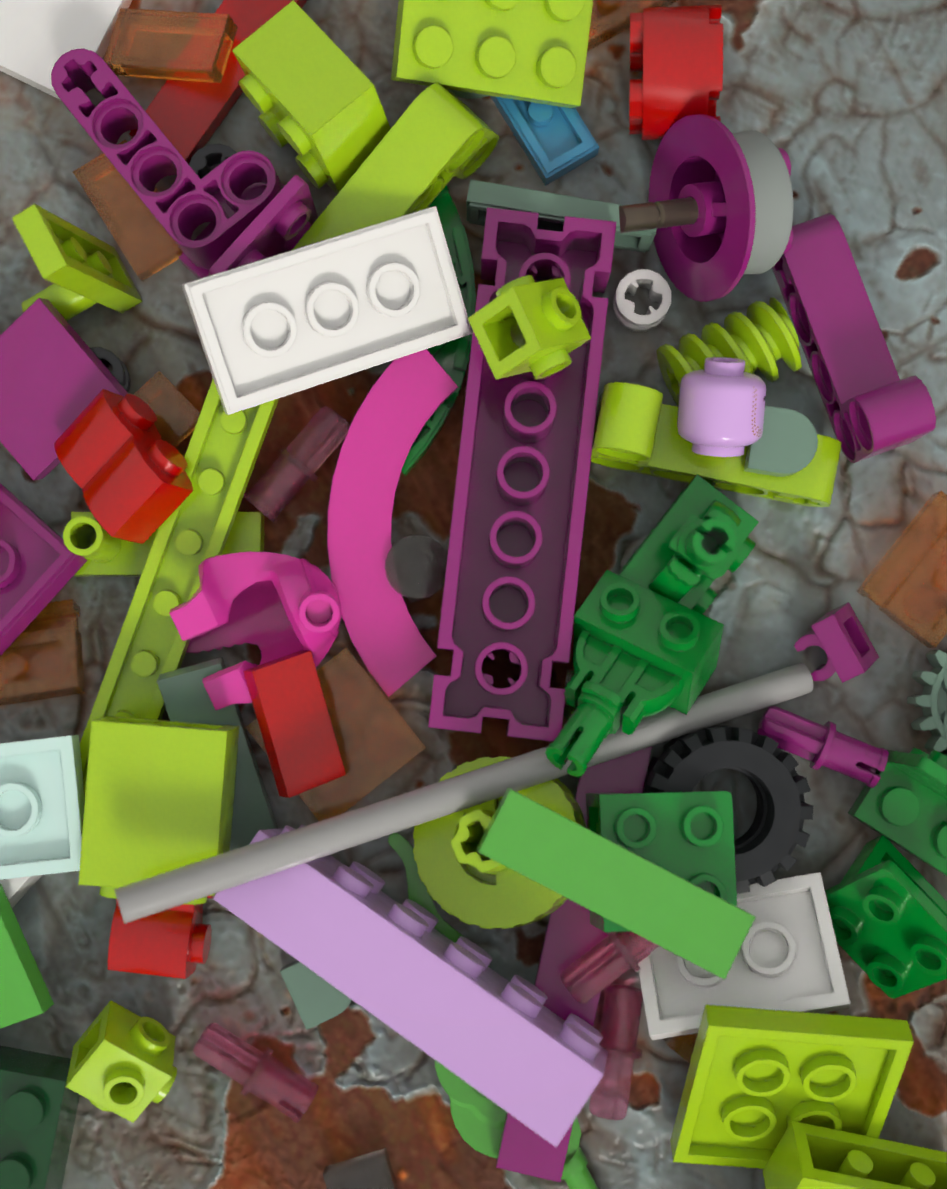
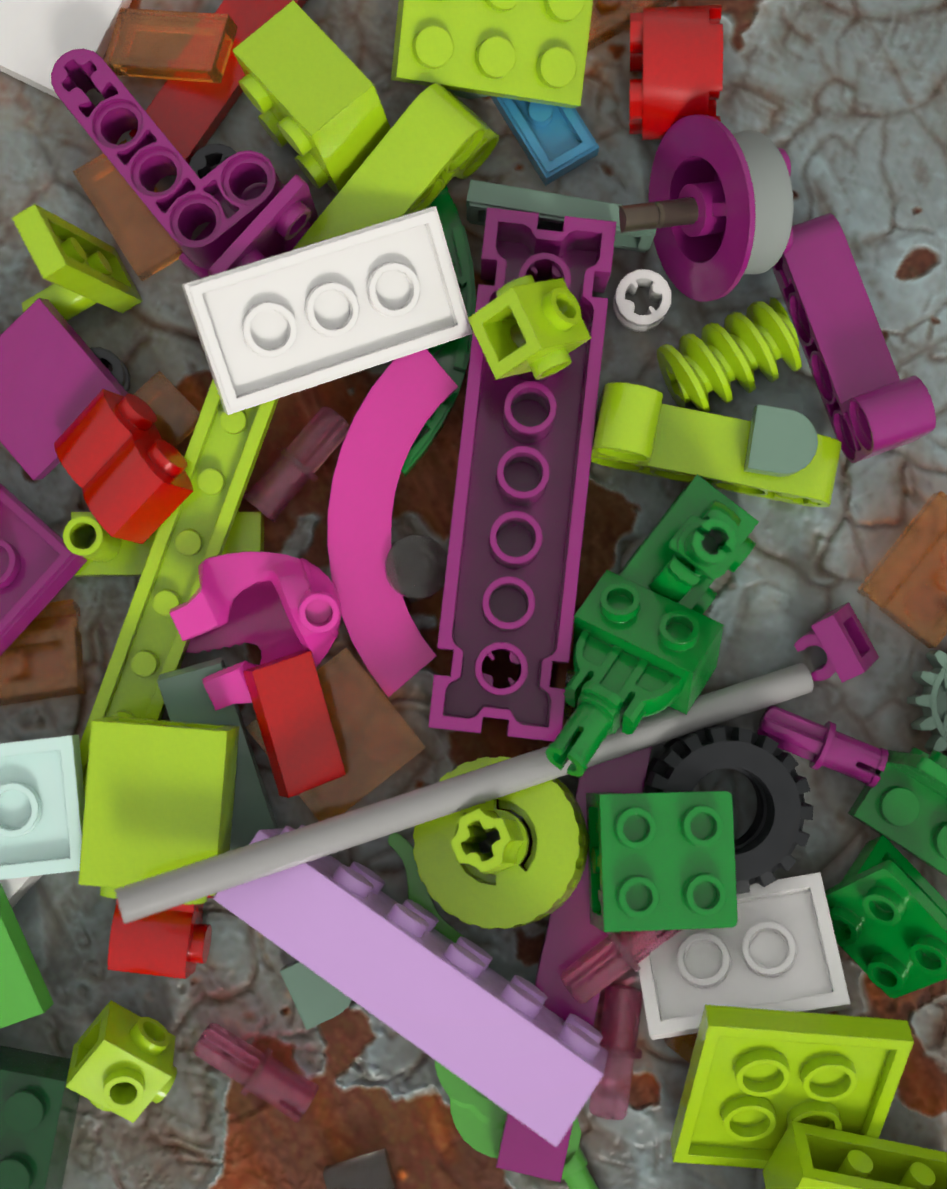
bright green tile [476,788,755,980] -> none
lavender head [677,357,766,457] -> none

